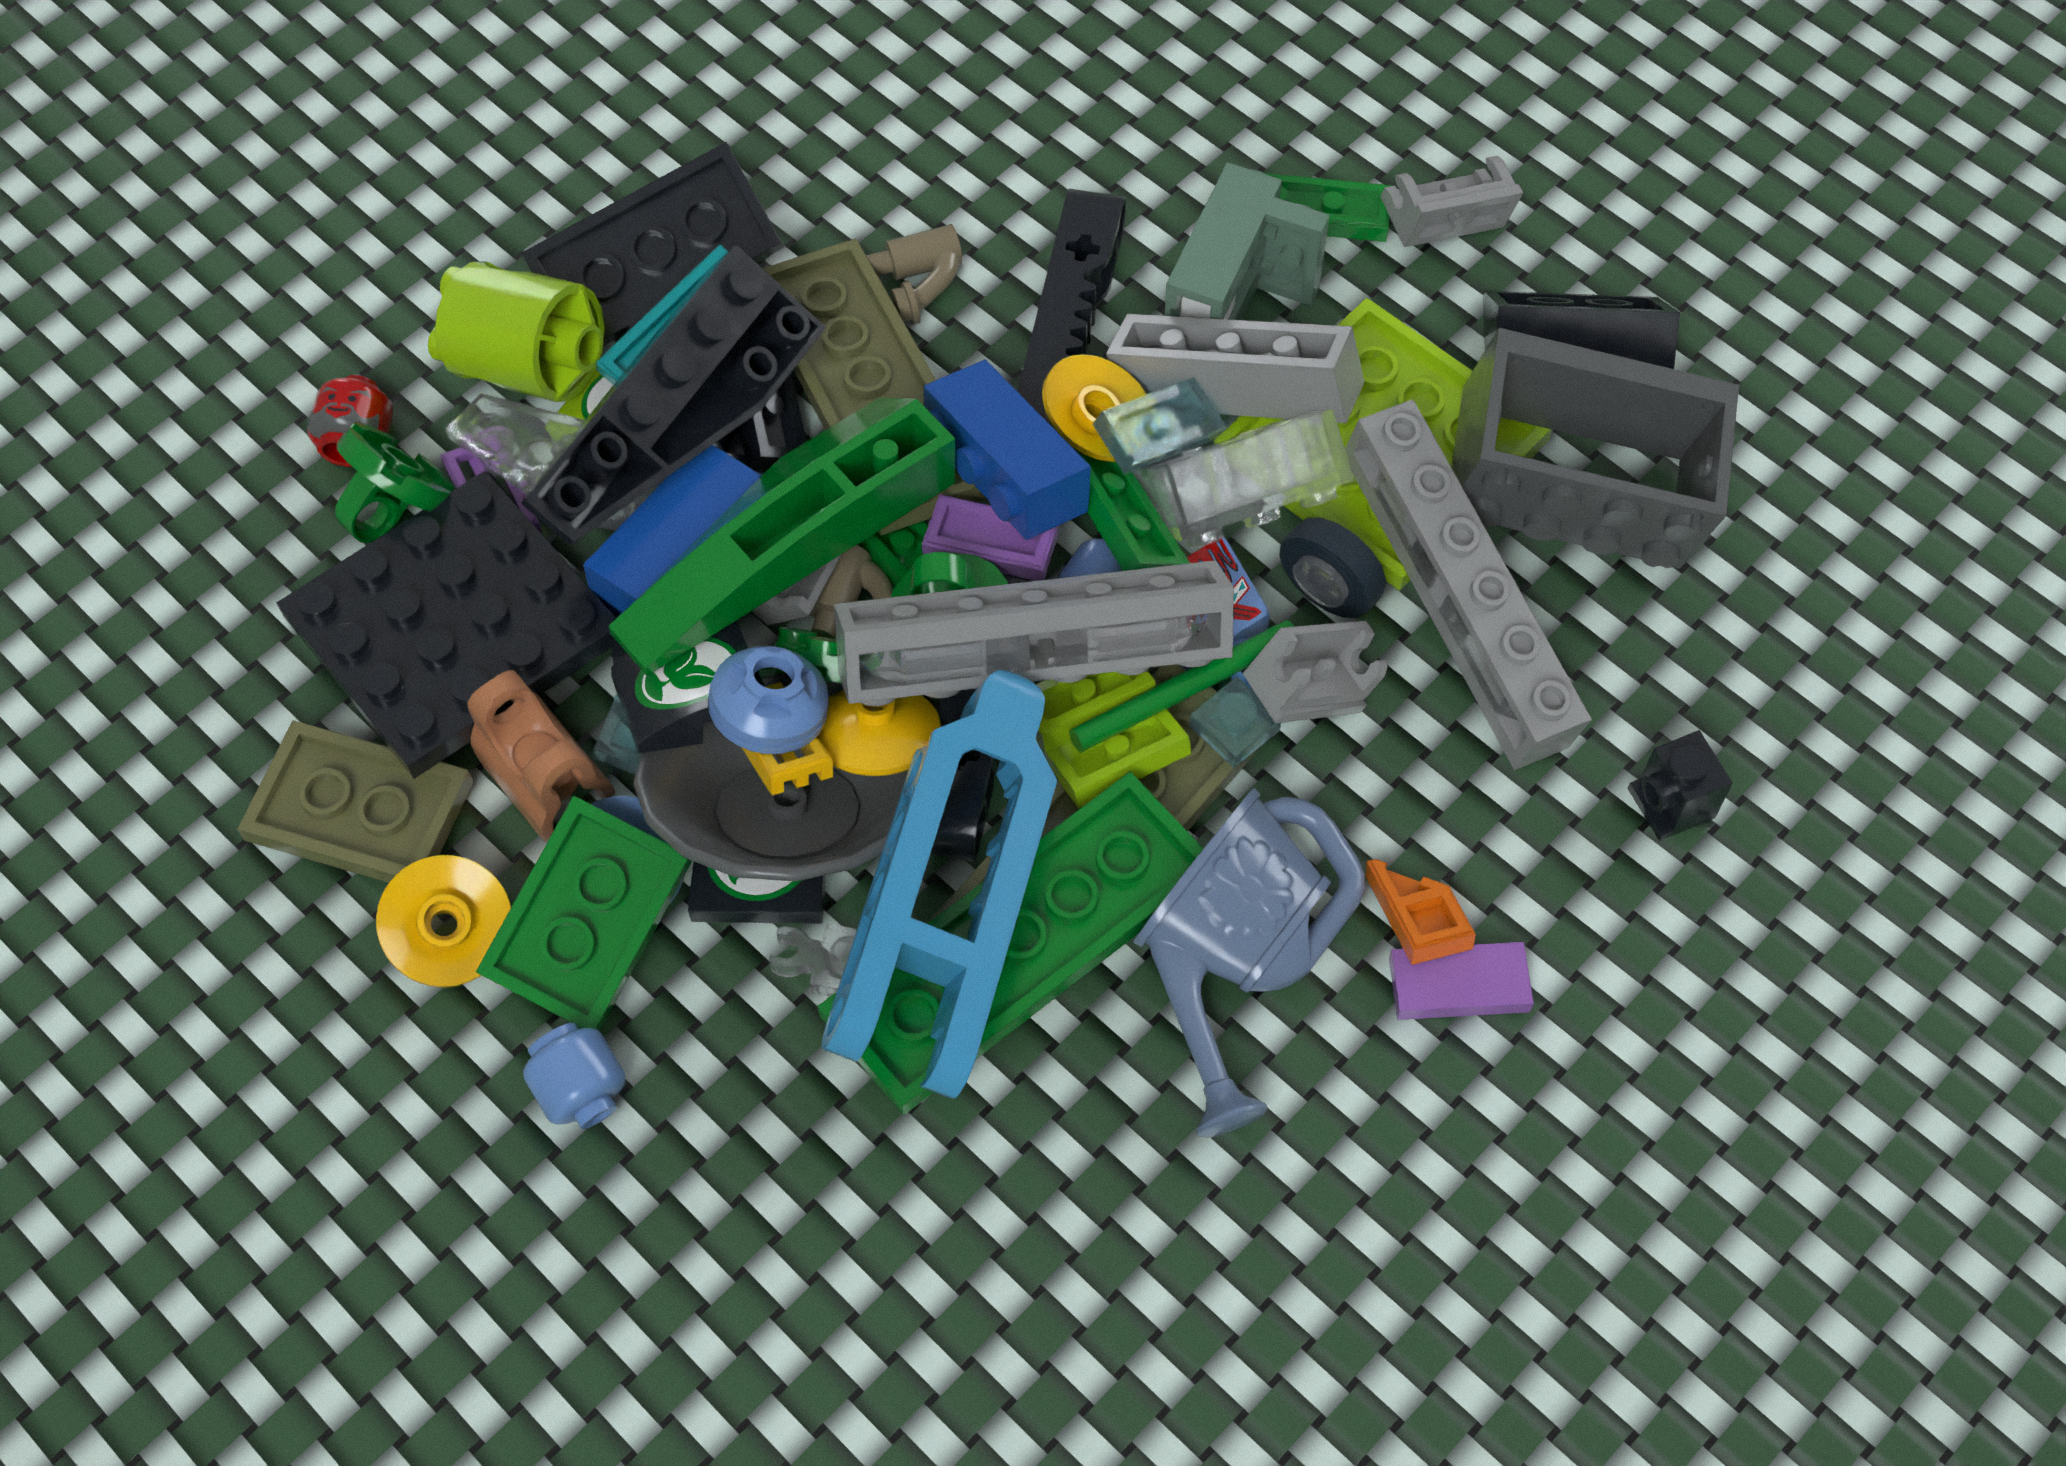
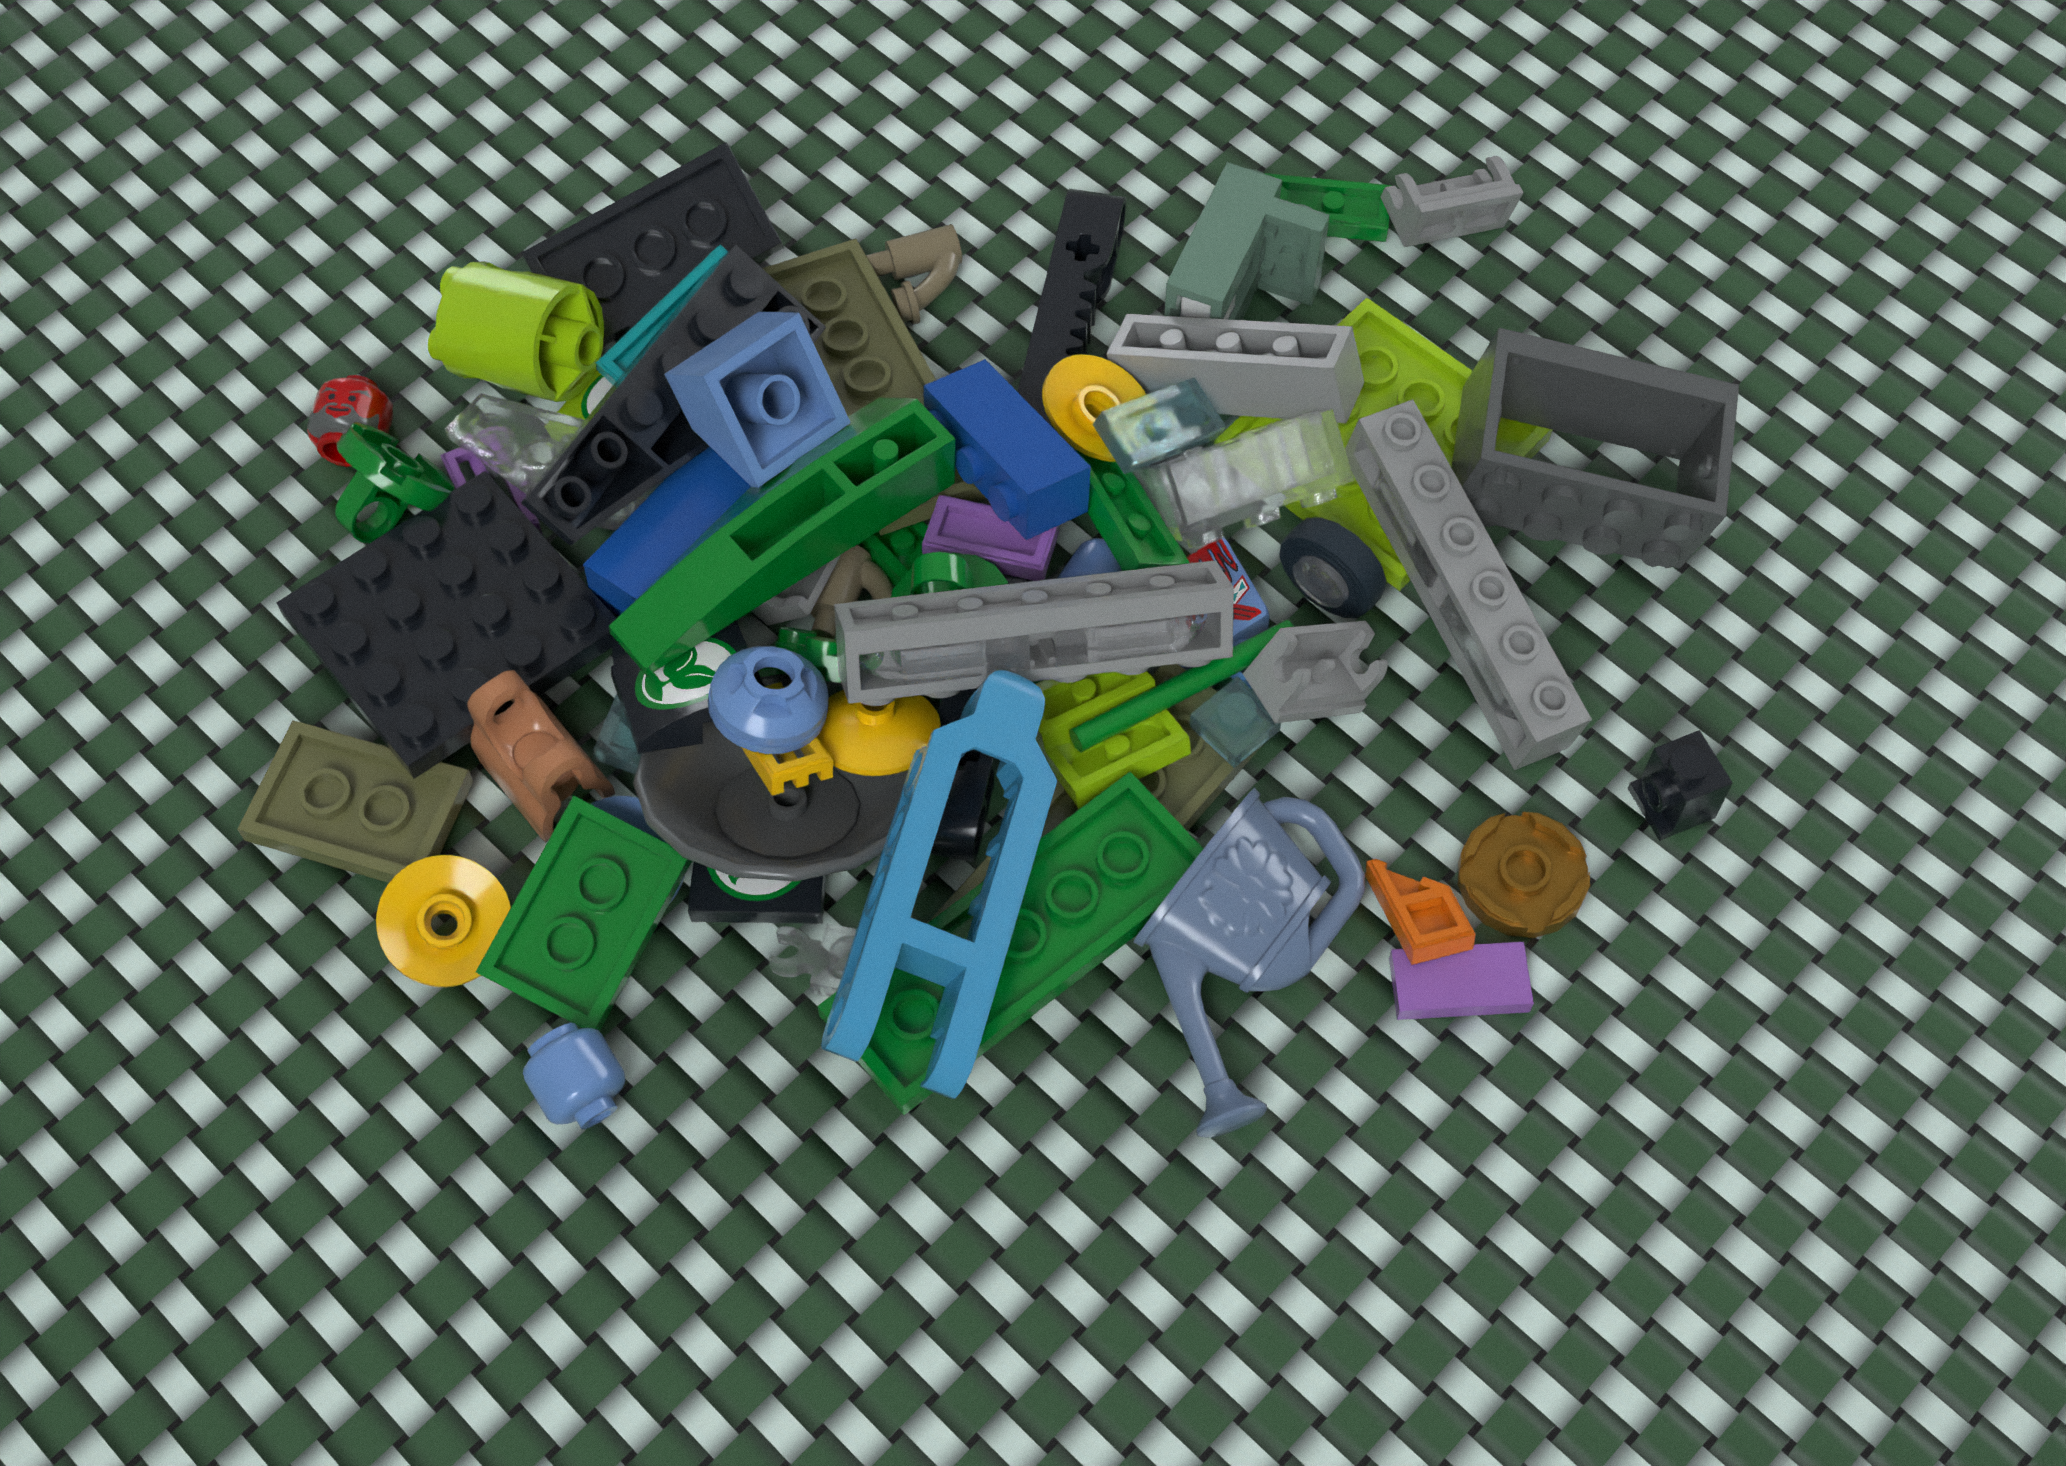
black slope [1483,291,1680,369] -> none
none -> medium blue slope [665,312,851,488]
none -> pearl gold tile [1458,812,1590,938]

